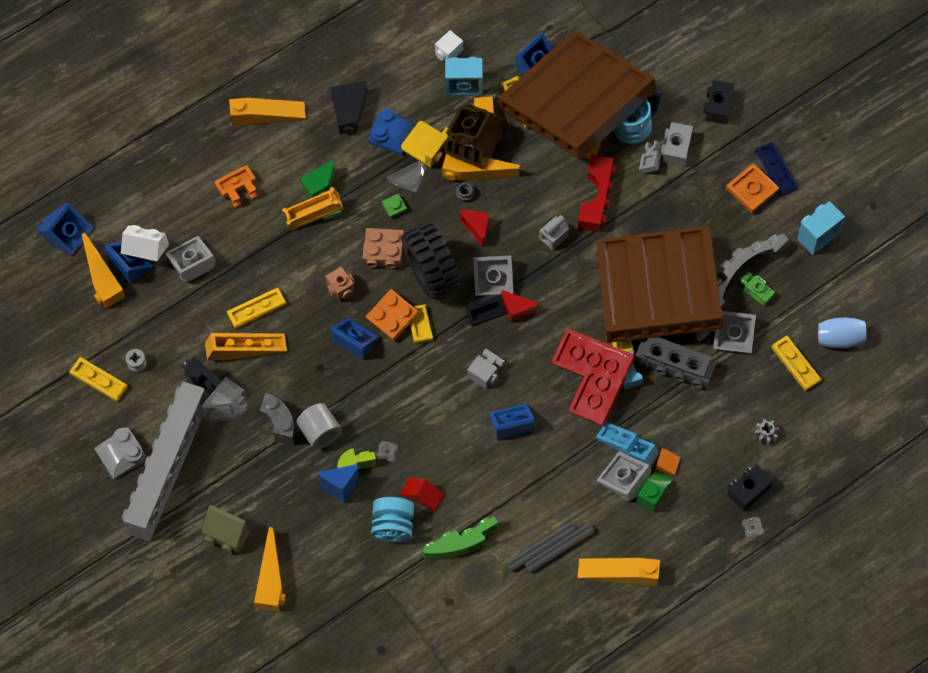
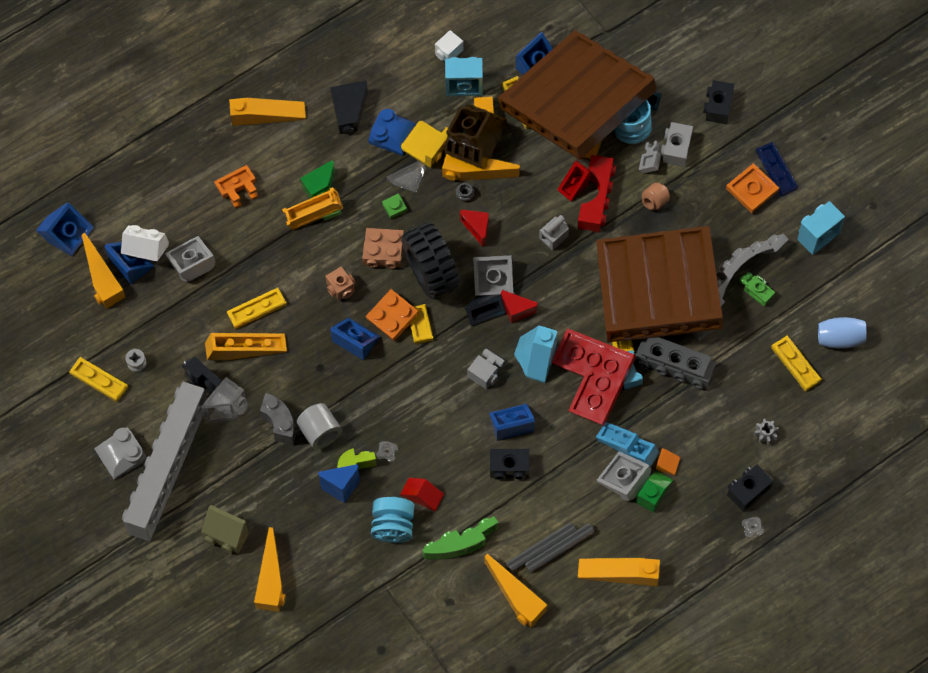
light grey slope [713,311,756,353] -> none
none -> light orange slope [485,554,547,628]
none -> black brick [490,449,530,480]
none -> medium azure slope [514,326,558,383]
none -> red slope [557,160,591,201]
none -> nougat head [642,183,670,211]

